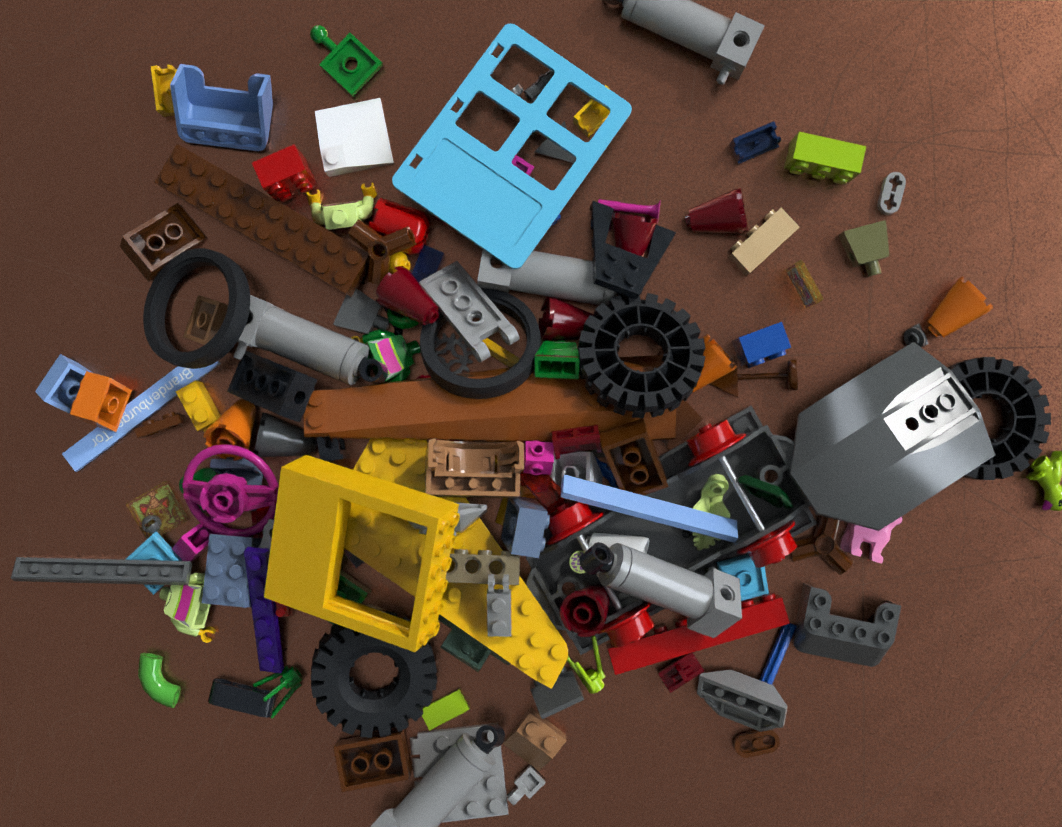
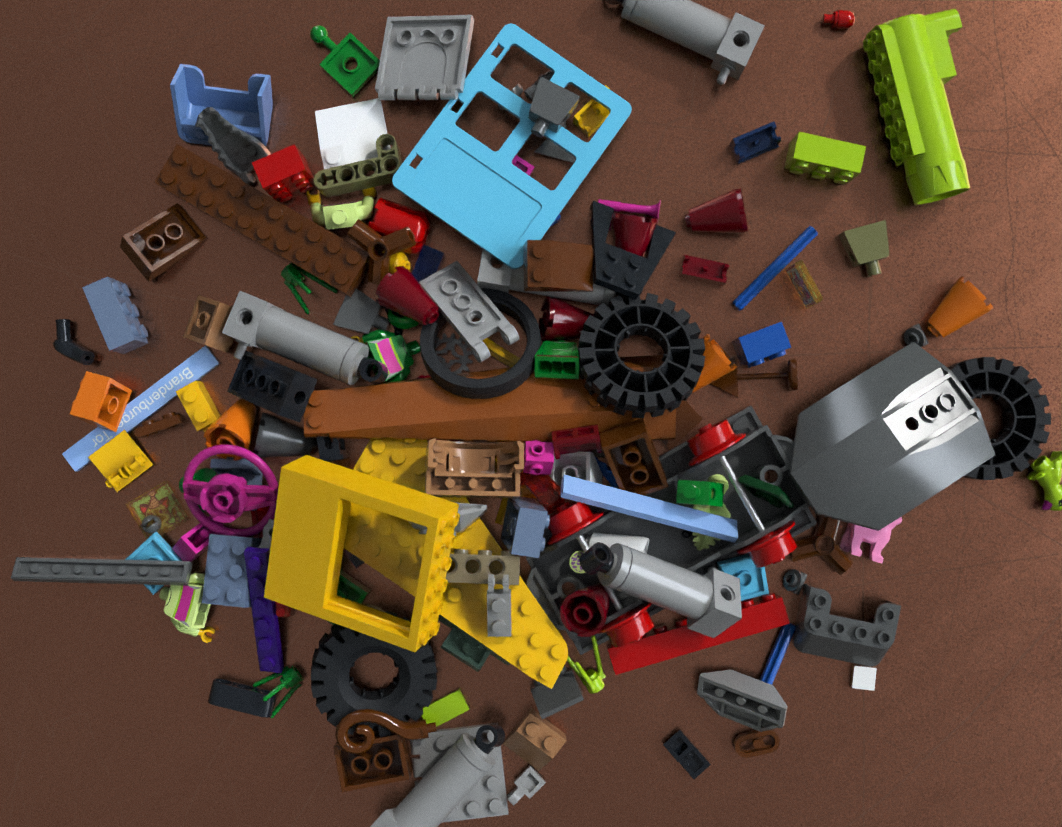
light blue slope [35,354,93,414] -> none
bright green cylinder [138,653,181,708] -> none
black tyre [143,248,250,369] -> none
yellow hinge [151,65,177,117] -> none
dark red hips [658,652,704,693] -> none
tan brick [728,207,800,276] -> none
light grey beam [877,172,906,215] -> none
none -> black arm [53,319,95,365]
none -> sand blue brick [82,277,149,354]
none -> yellow hinge [88,430,153,492]
none -> dark grey animal [195,107,271,186]
none -> green plant [281,263,338,314]
none -> olive beam [314,134,402,197]
none -> reddish brown plant [335,709,437,754]
none -> light grey hinge [375,15,474,100]
none -> reddish brown slope [523,240,593,292]
none -> dark grey torso [528,77,580,138]
none -> black slope [663,730,711,779]
none -> green torso [677,480,724,507]
none -> dark red hinge [679,255,729,286]
none -> blue axle [732,226,818,310]
none -> dark grey plate [783,569,808,595]
none -> red cylinder [822,10,855,29]
none -> white tile [850,664,877,691]
none -> lime piece [863,9,971,205]

